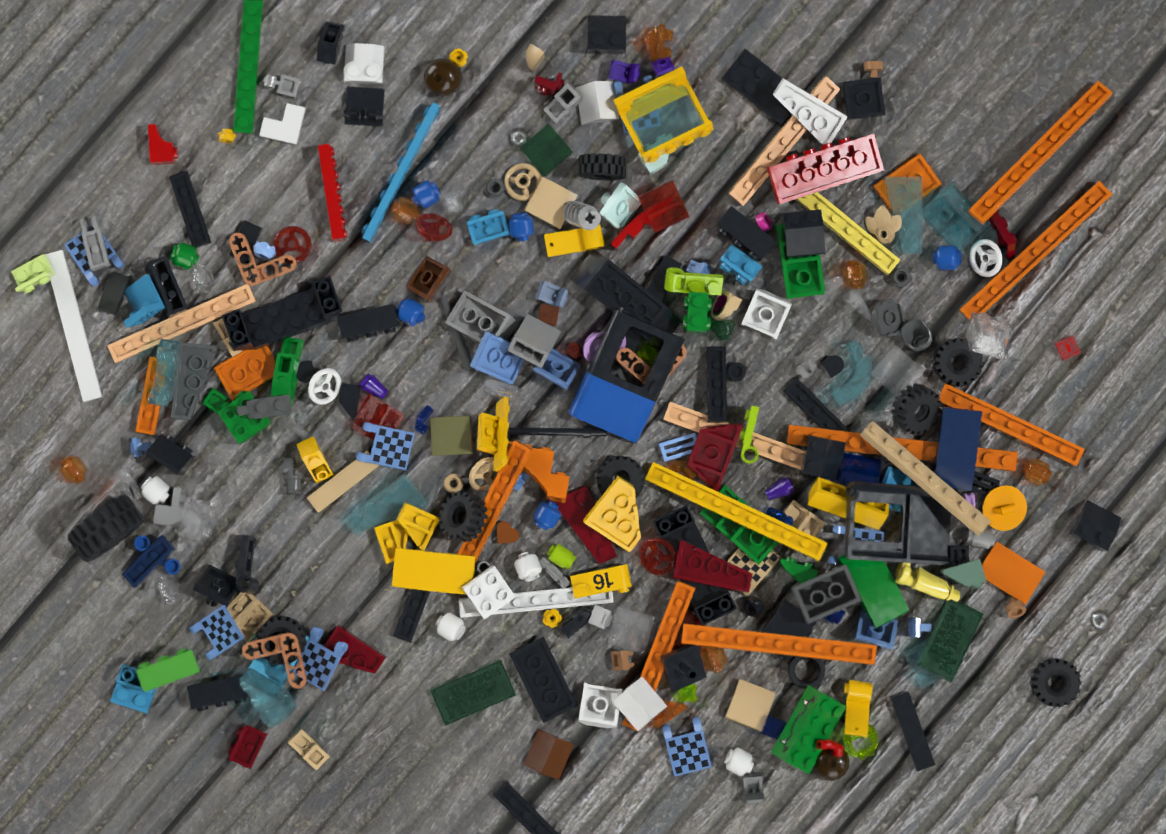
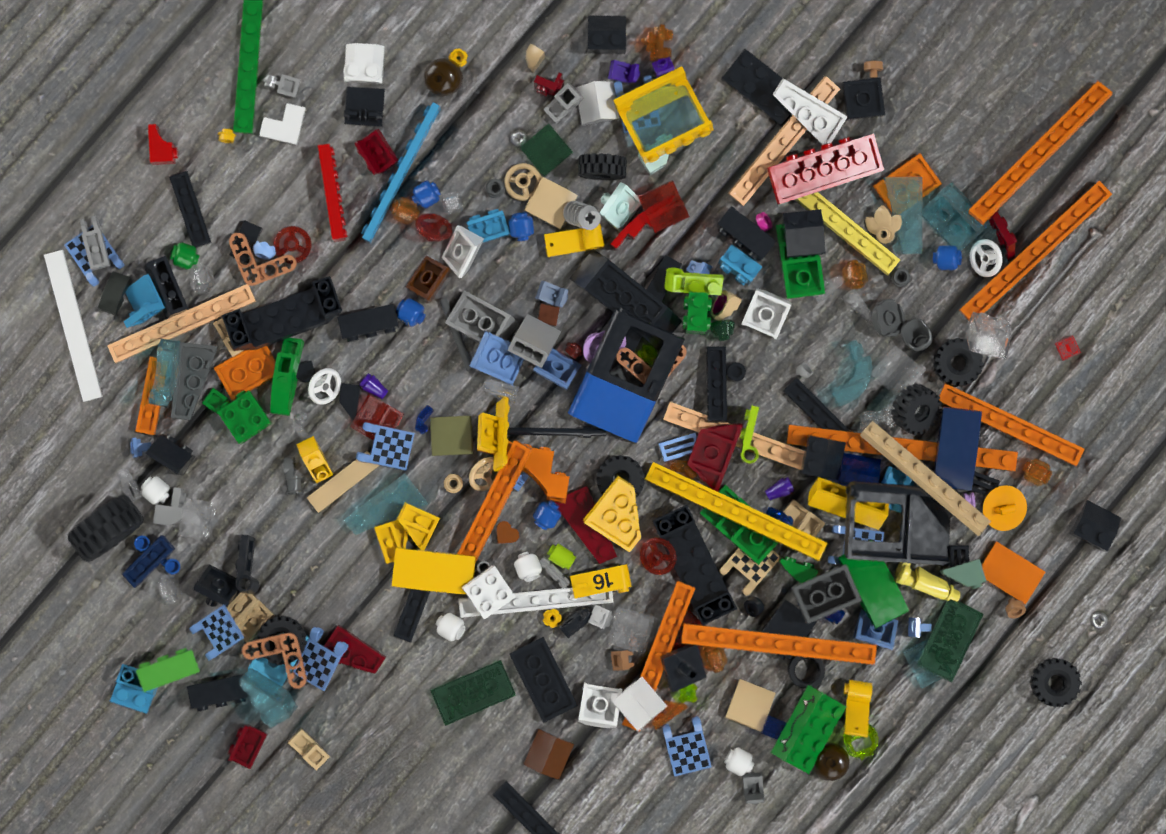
yellowish green bracket [11,254,56,294] -> none
clear orange head [58,455,88,484] -> none
dark grey hinge [237,395,292,419] -> none
black slope [316,21,345,65] -> none
black tyre [439,491,488,542] -> none
dark red wing [673,540,753,593] -> none
red arm [816,739,844,757] -> none
black tile [821,355,844,378] -> none
black tile [890,692,935,772] -> none
light grey brick [966,529,996,549] -> none
none -> dark red bracket [354,129,399,175]
none -> white slope [442,225,484,278]

